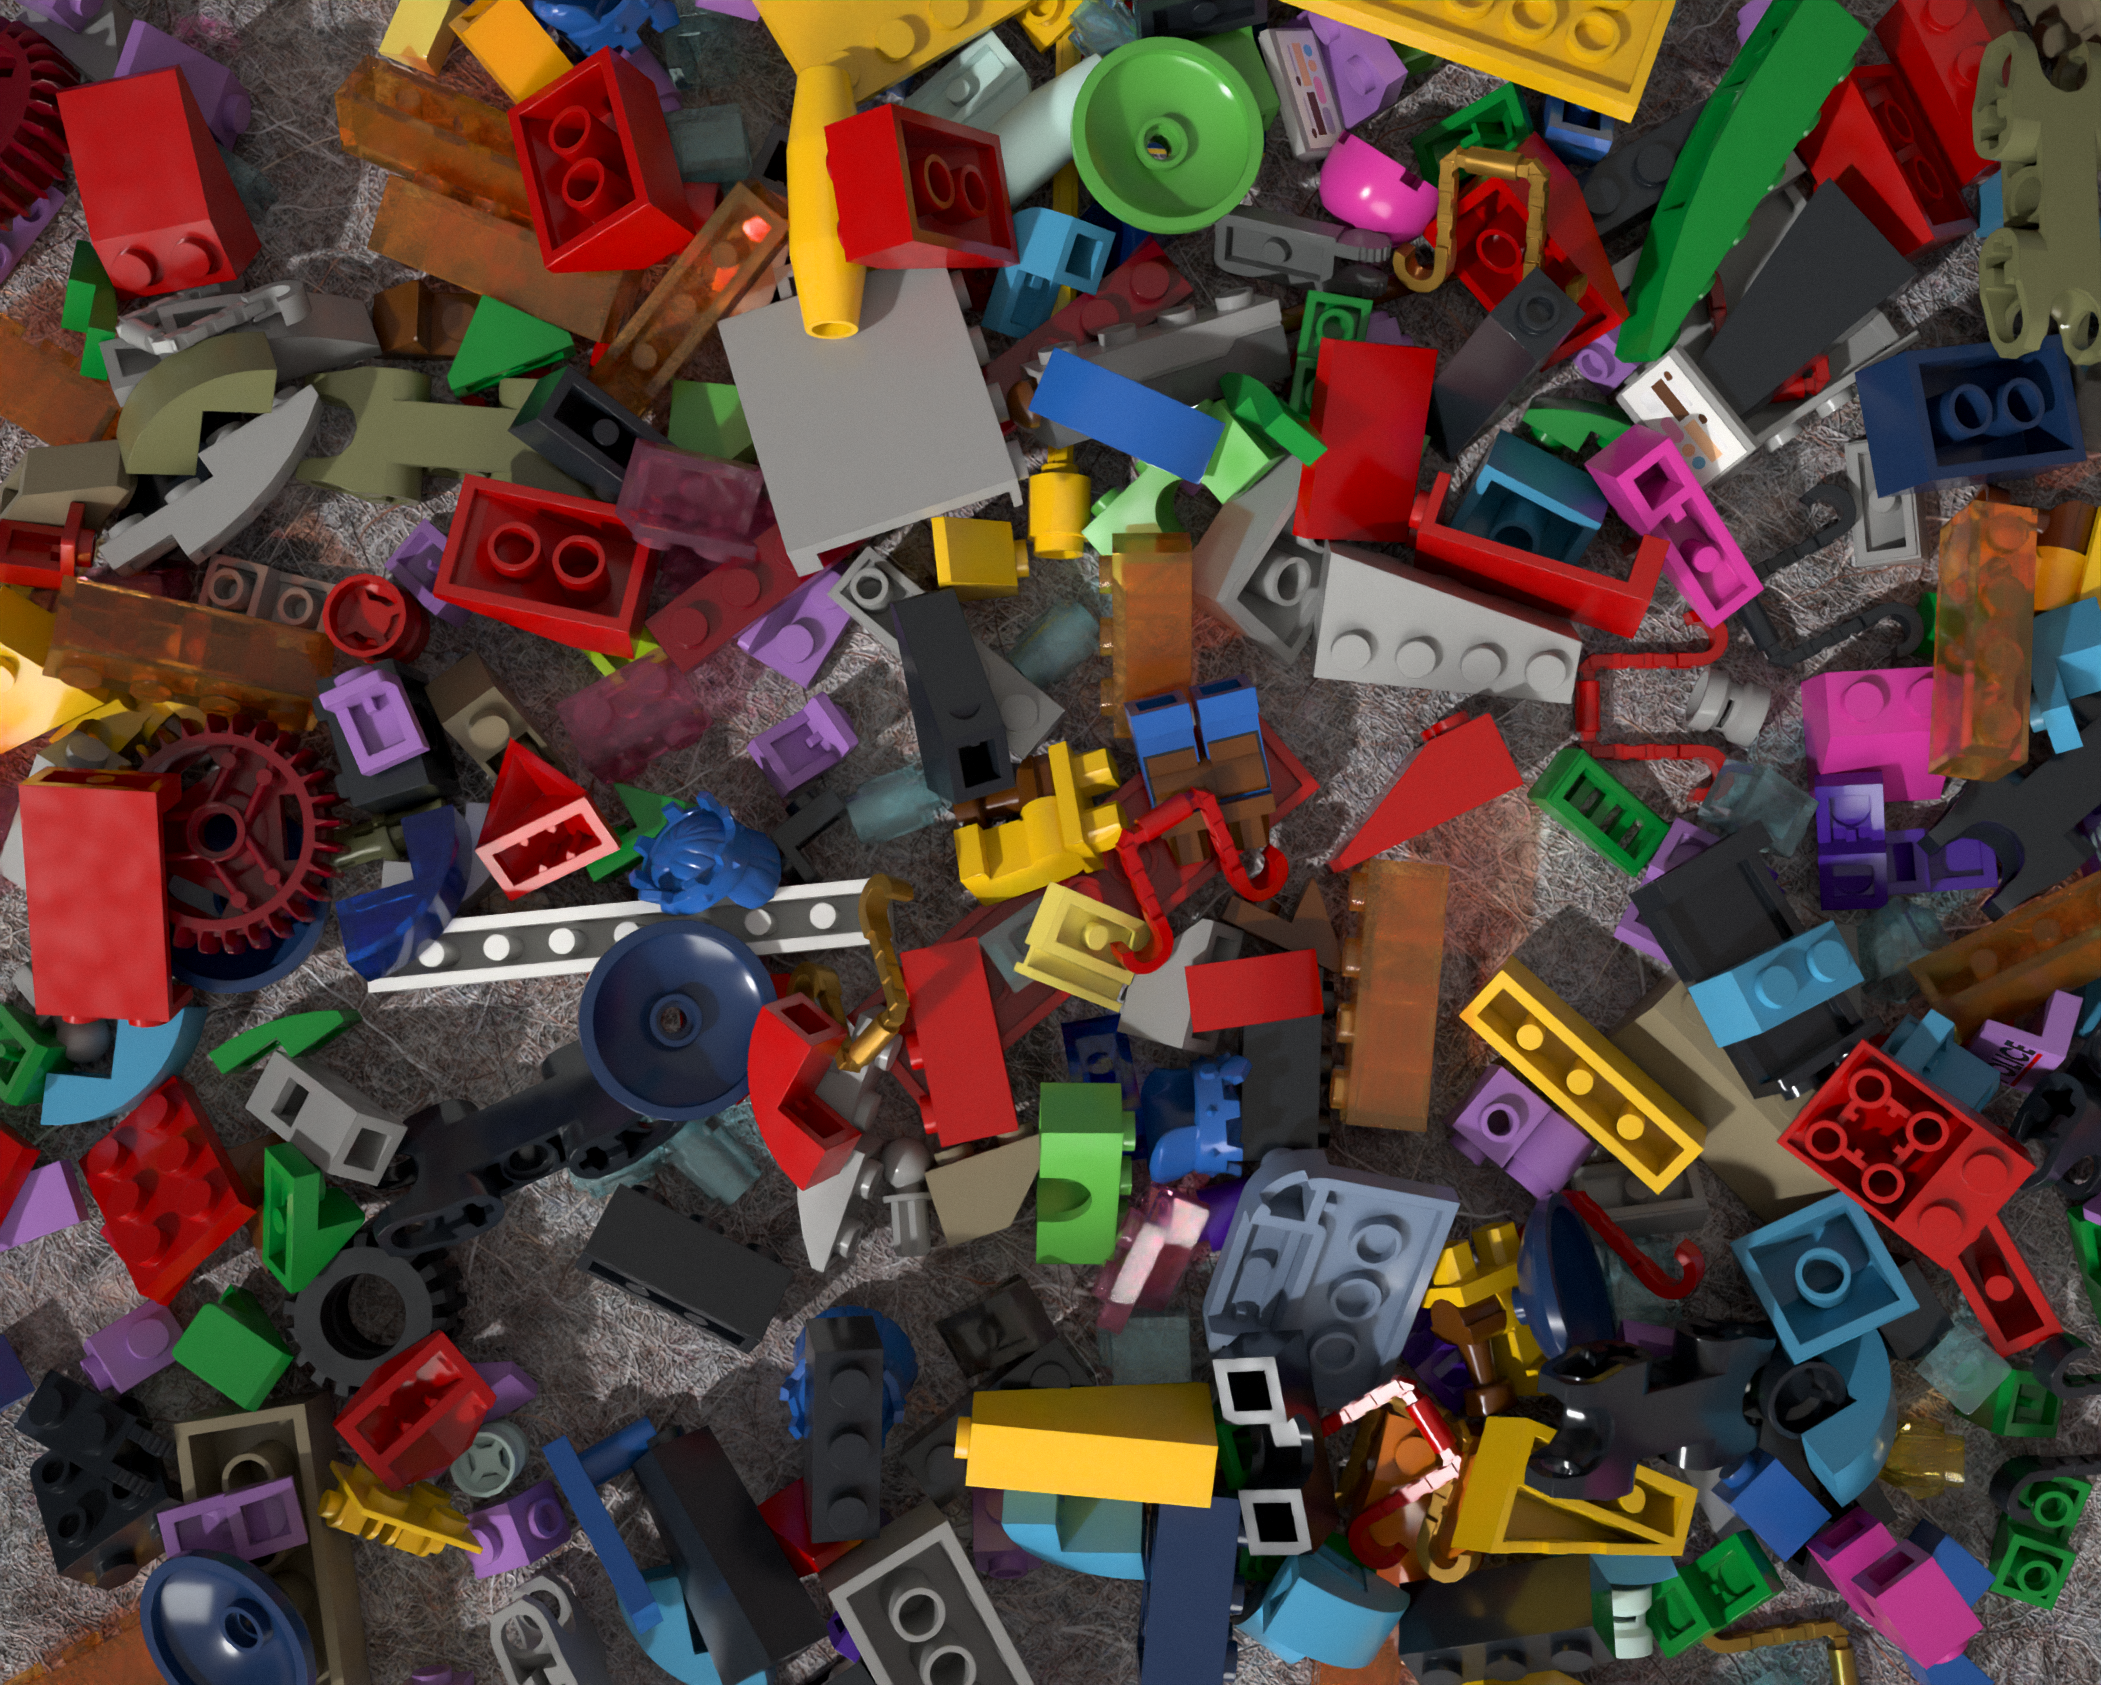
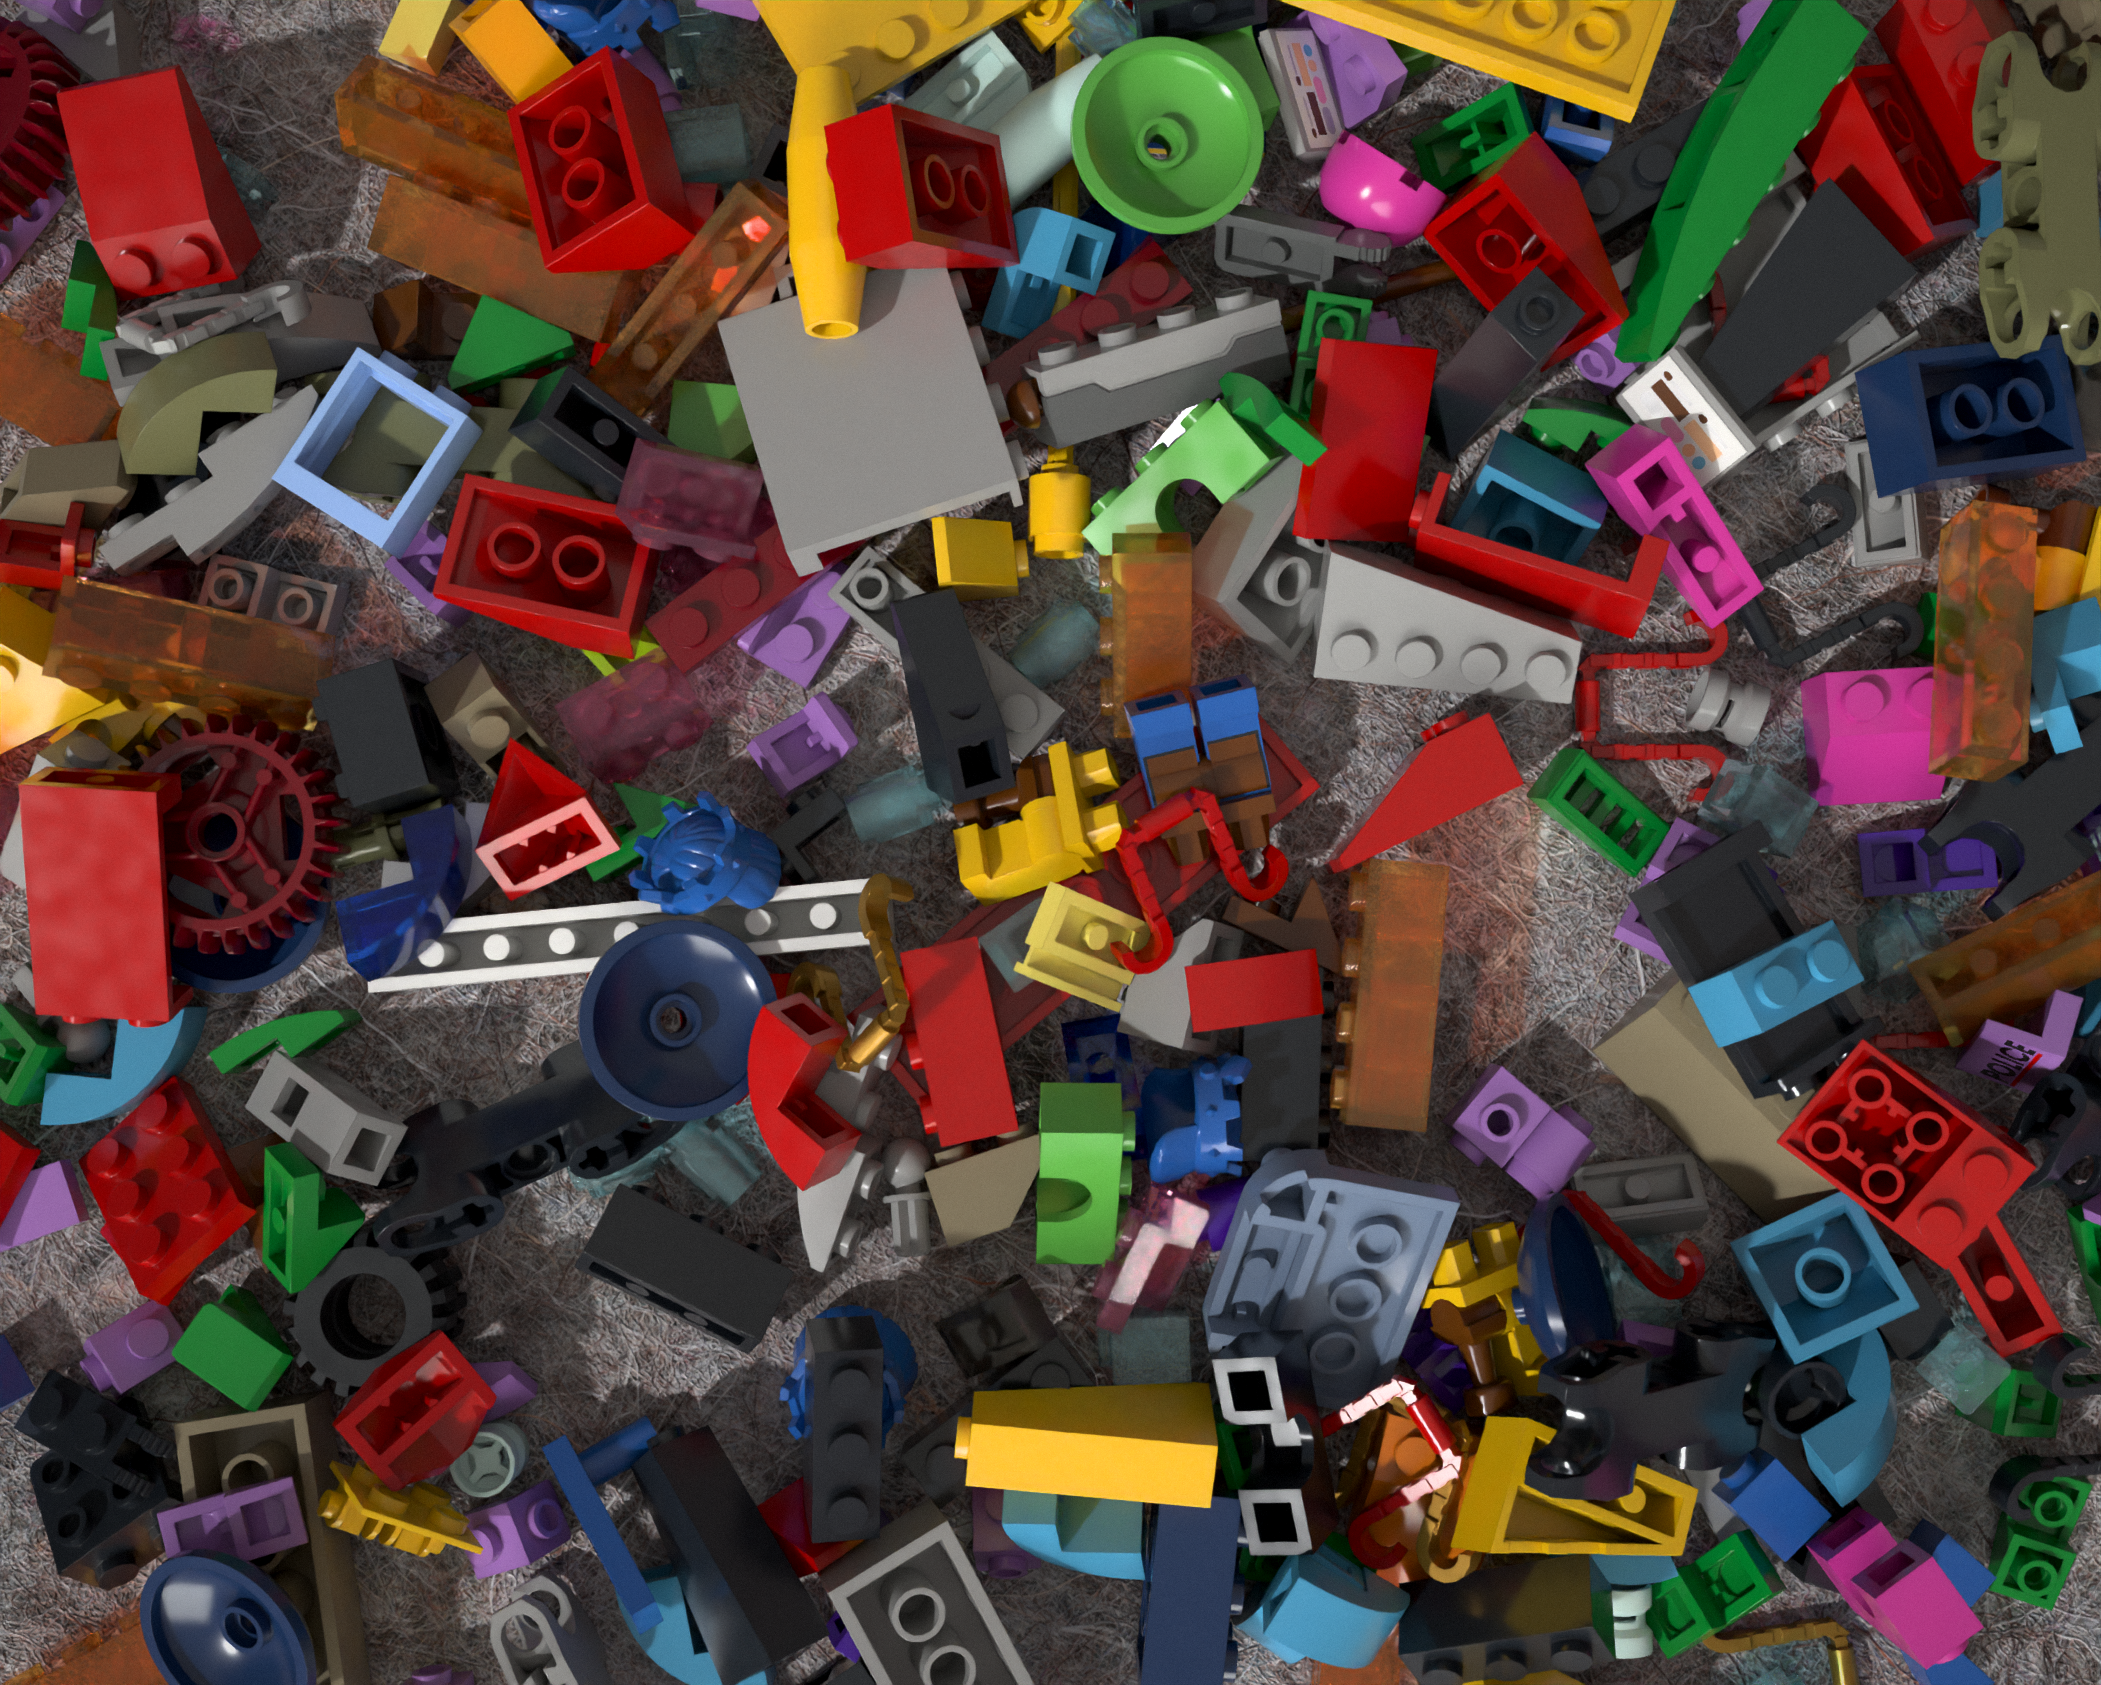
medium lavender slope [113,19,251,154] -> none
medium lavender bracket [319,665,431,777] -> none
red wheel [322,573,431,665] -> none
blue brick [1028,347,1226,486] -> none
pearl gold piece [1393,145,1588,303] -> none
yellow brick [1459,954,1707,1195] -> none
dark purple slope [1814,771,1889,911] -> none
clear yellow rock [1876,1418,1965,1500] -> none
dark azure brick [1880,1008,2001,1113] -> none
none -> light blue window [271,347,483,559]

